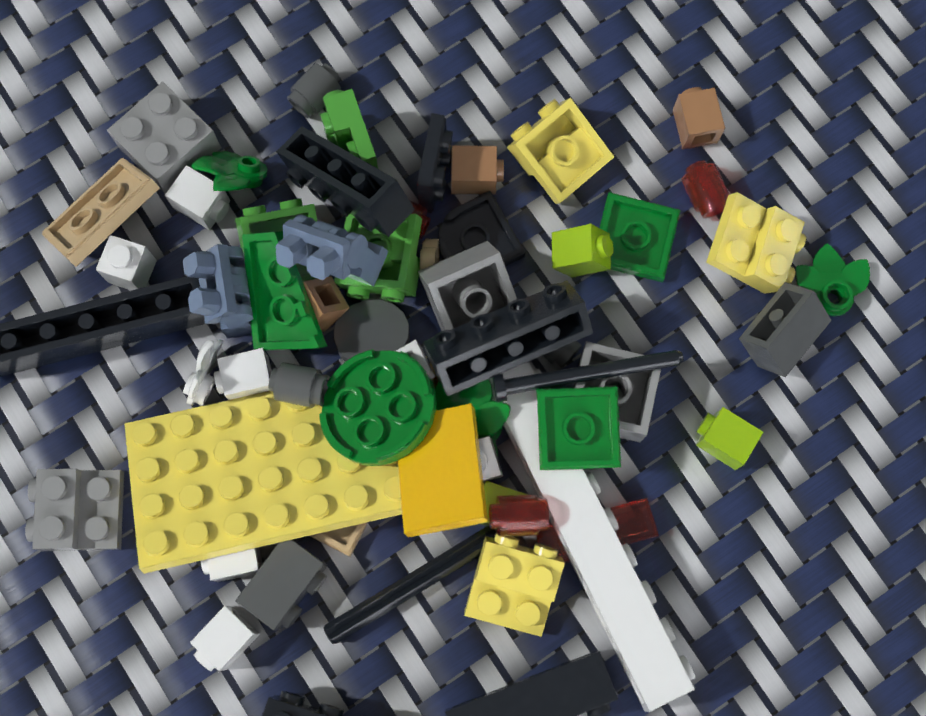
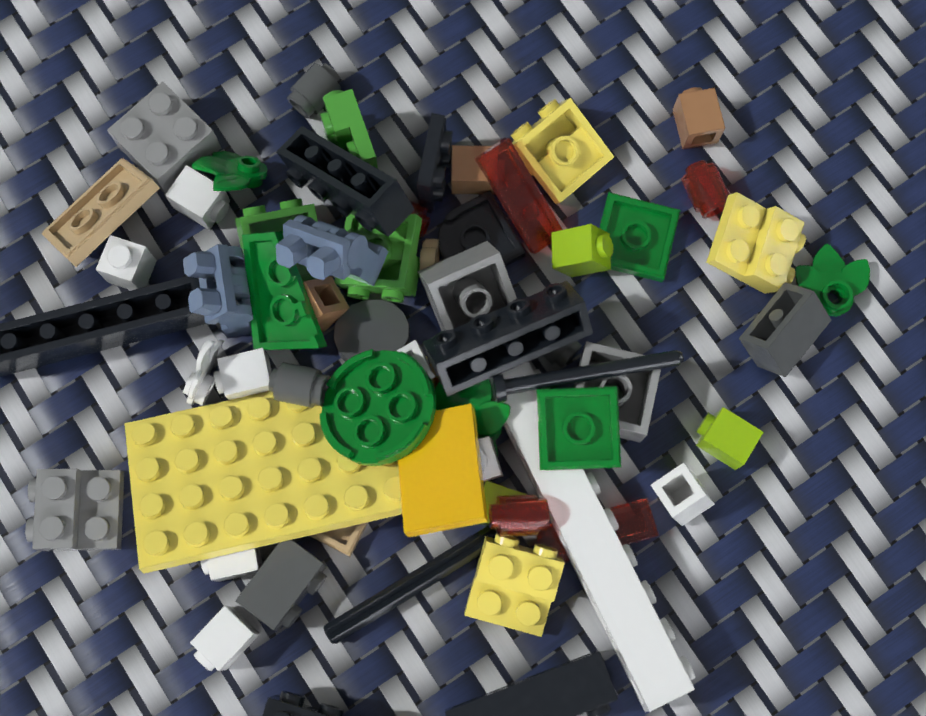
none -> clear red tile [474,138,563,254]
none -> white brick [651,463,714,526]

